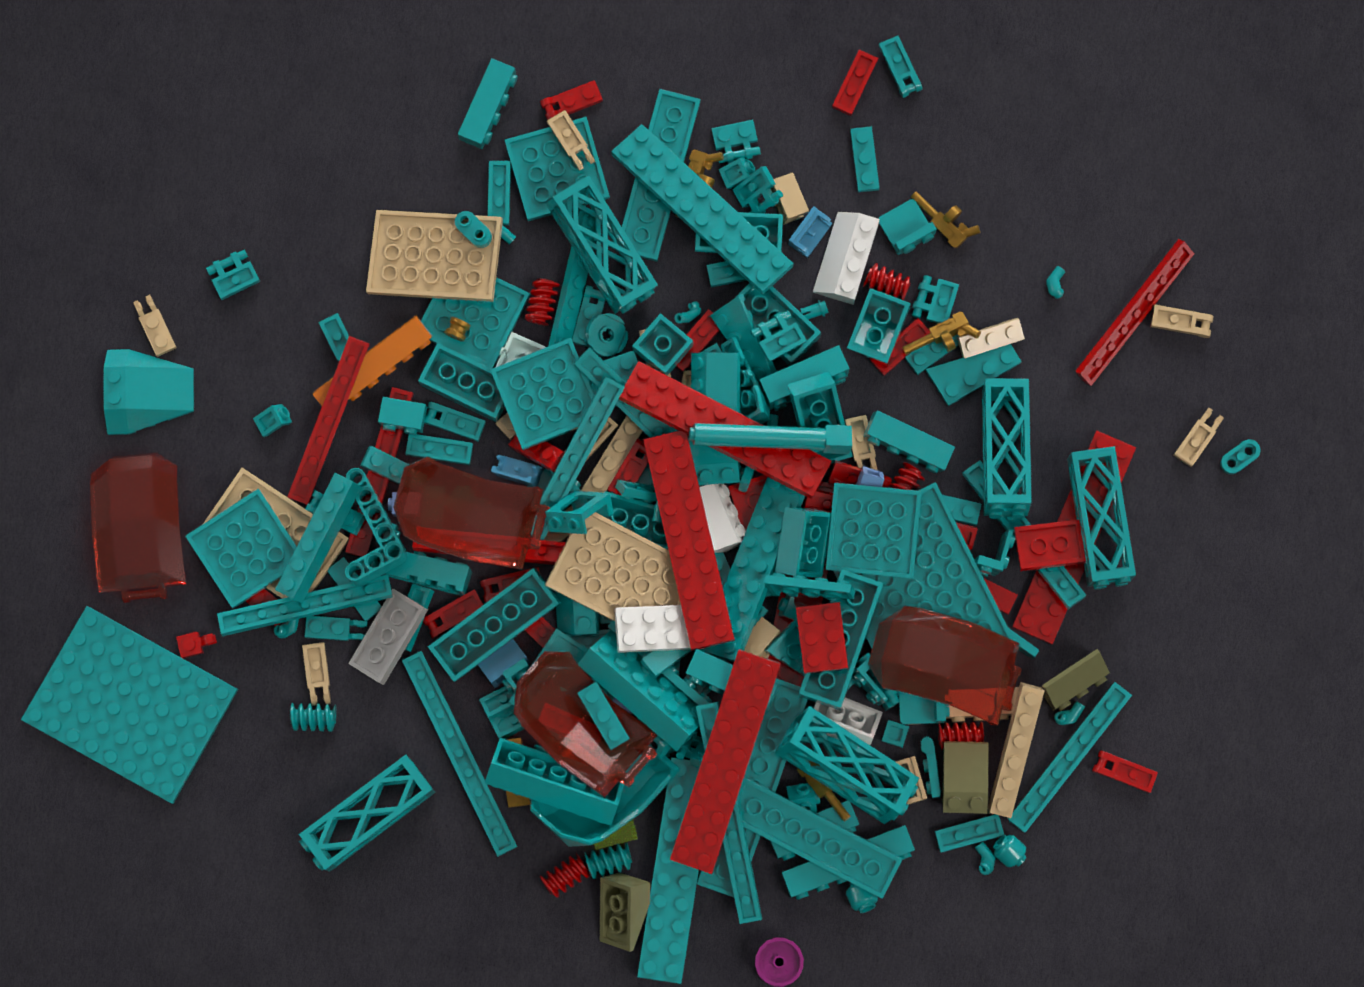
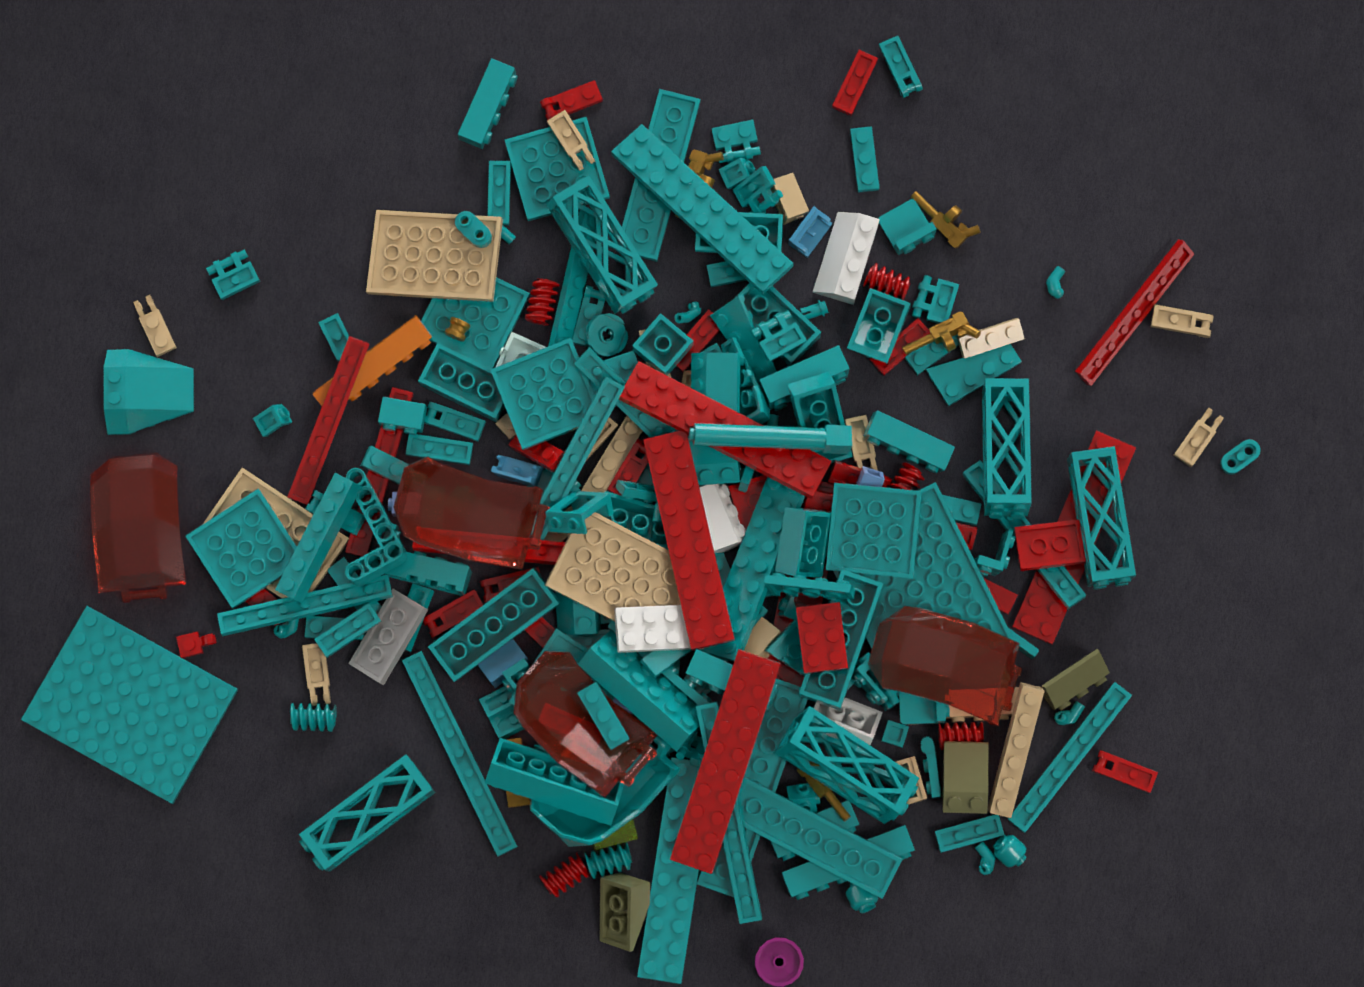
none -> teal plate [314,603,382,658]

